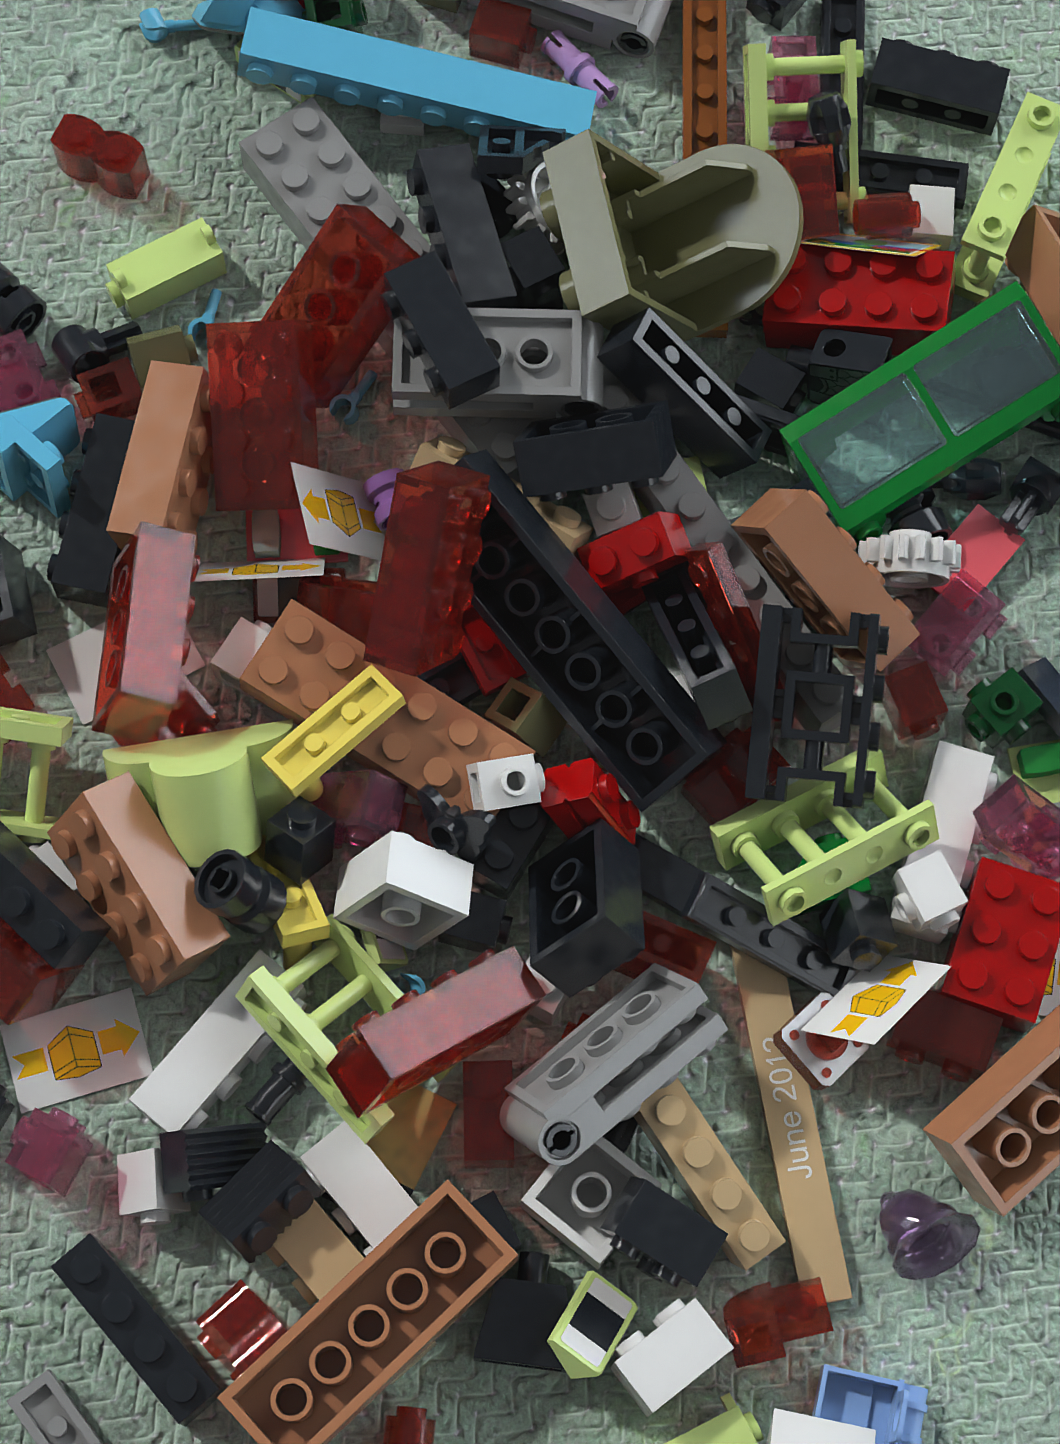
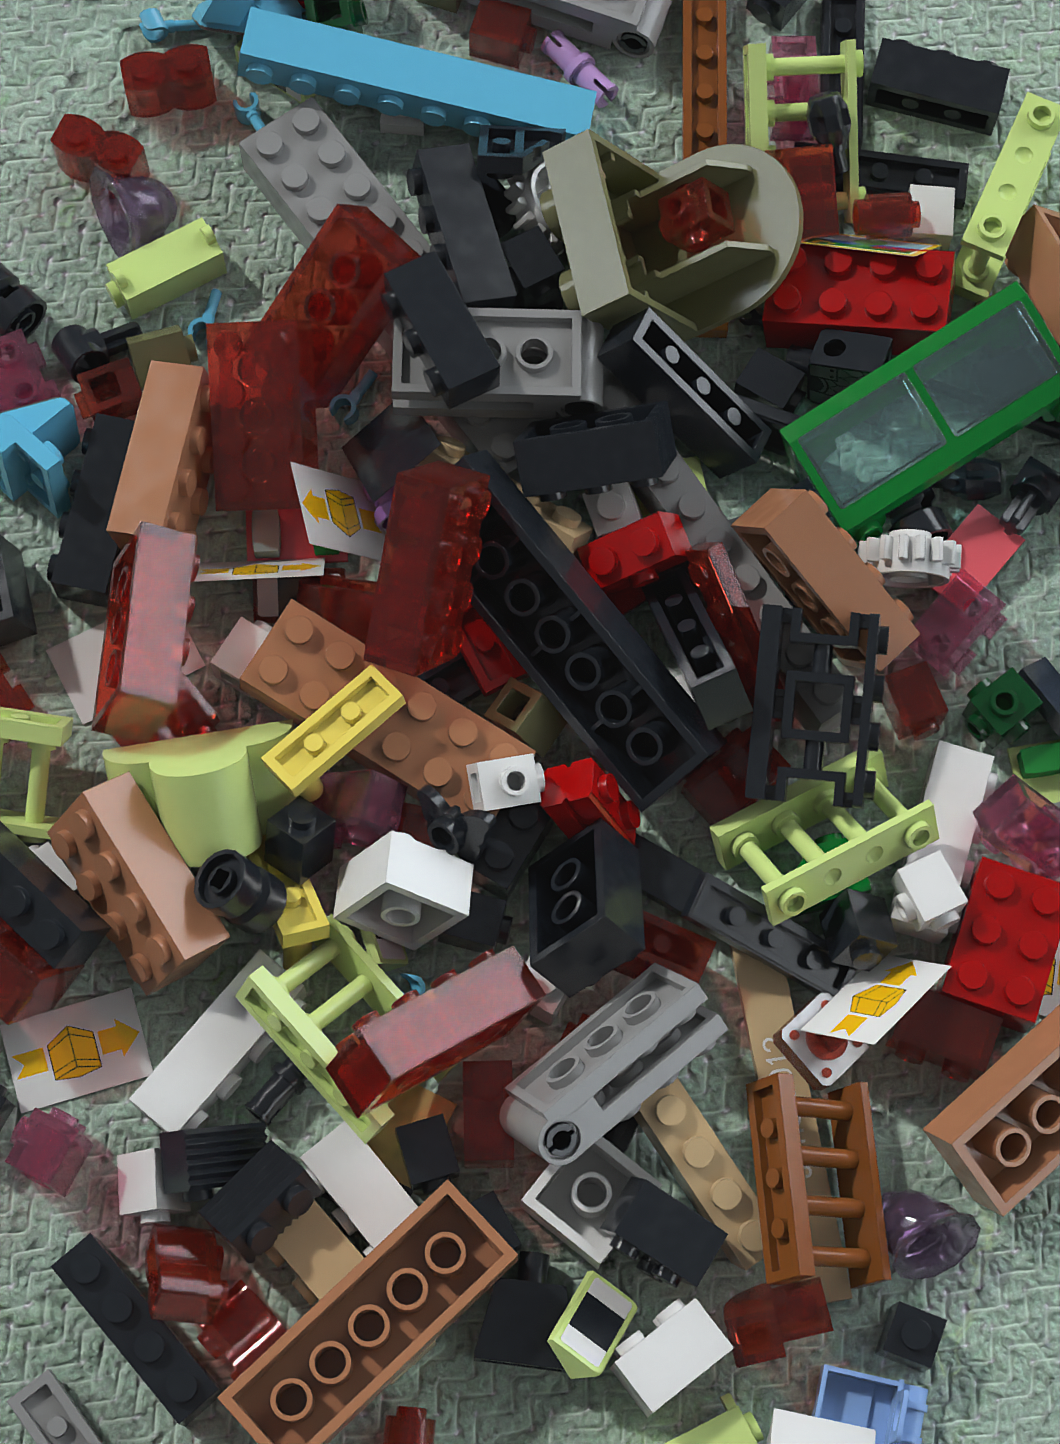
none -> clear purple piece [89,166,177,258]
none -> clear red brick [120,44,217,118]
none -> clear red brick [145,1223,228,1325]
none -> medium azure hand [233,92,266,131]
none -> black sticker [341,402,441,503]
none -> black brick [395,1113,460,1195]
none -> clear red brick [658,177,735,254]
none -> dark orange fence [746,1073,892,1289]
none -> black brick [874,1301,947,1372]

